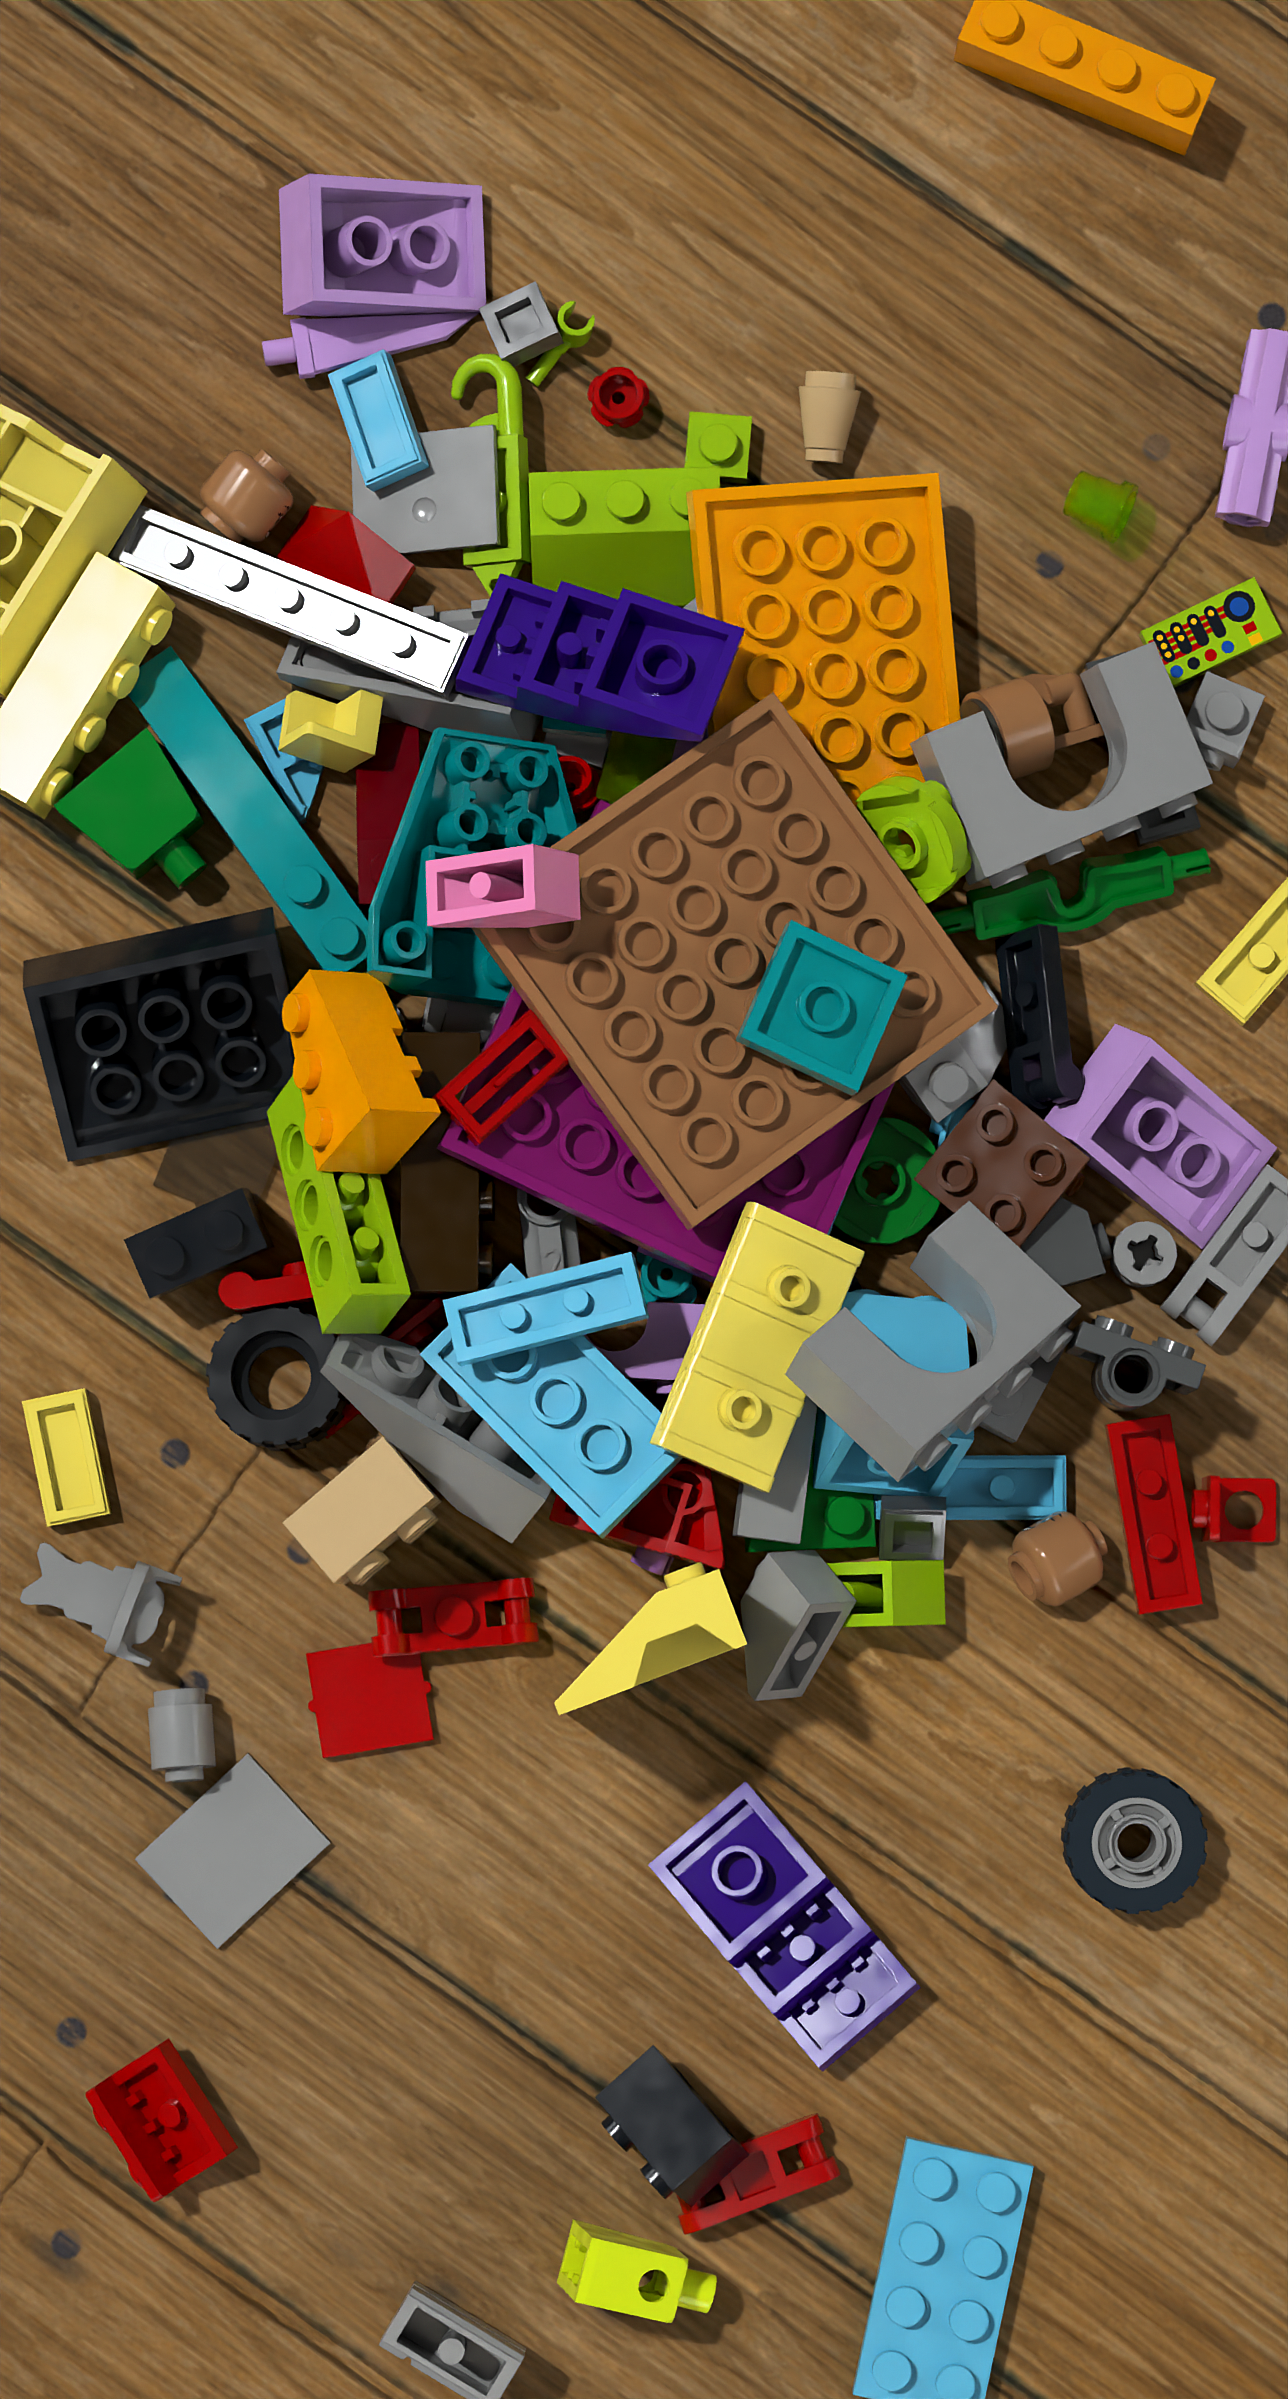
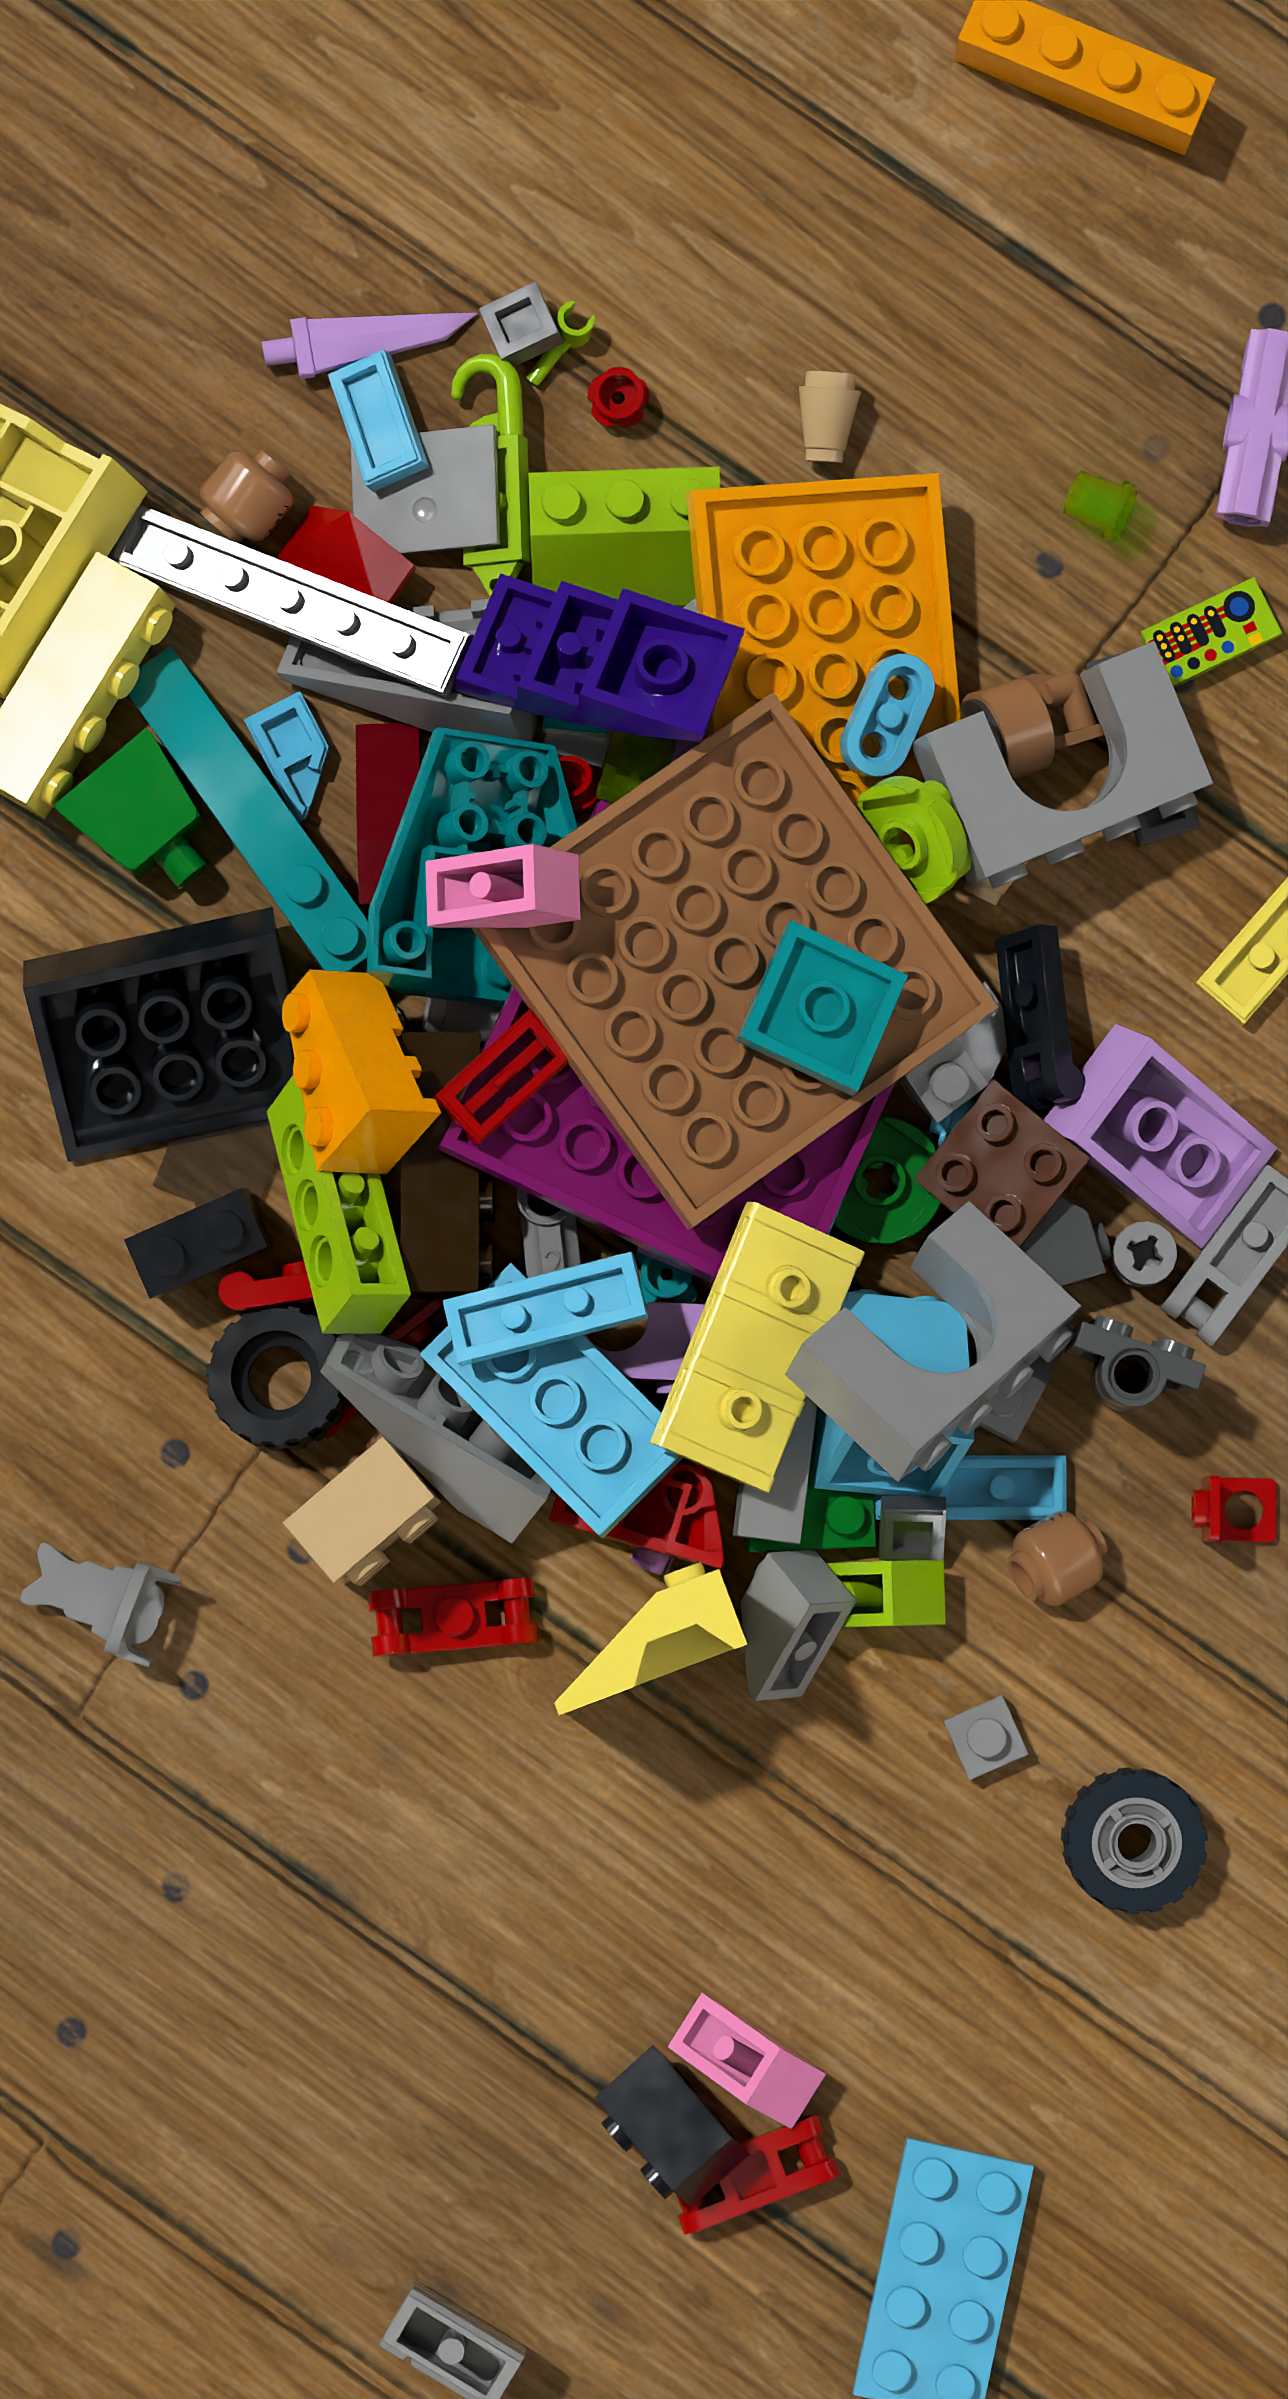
light yellow tile [22,1388,112,1527] -> none
red bracket [85,2038,238,2202] -> none
light grey piece [135,1753,331,1949] -> none
light grey brick [148,1688,216,1783] -> none
light yellow panel [278,689,383,773] -> none
lavender slope [279,174,486,318] -> none
red piece [306,1642,434,1758] -> none
neon yellow torso [557,2219,717,2323] -> none
dark purple slope [648,1781,921,2072] -> none
lime plate [684,411,752,484] -> none
green piece [931,846,1211,940] -> none
red plate [1105,1414,1203,1615] -> none
light grey bracket [1186,671,1265,771] -> none
none -> bright pink slope [668,1993,826,2129]
none -> medium azure plate [840,654,935,778]
none -> light grey plate [943,1695,1028,1780]

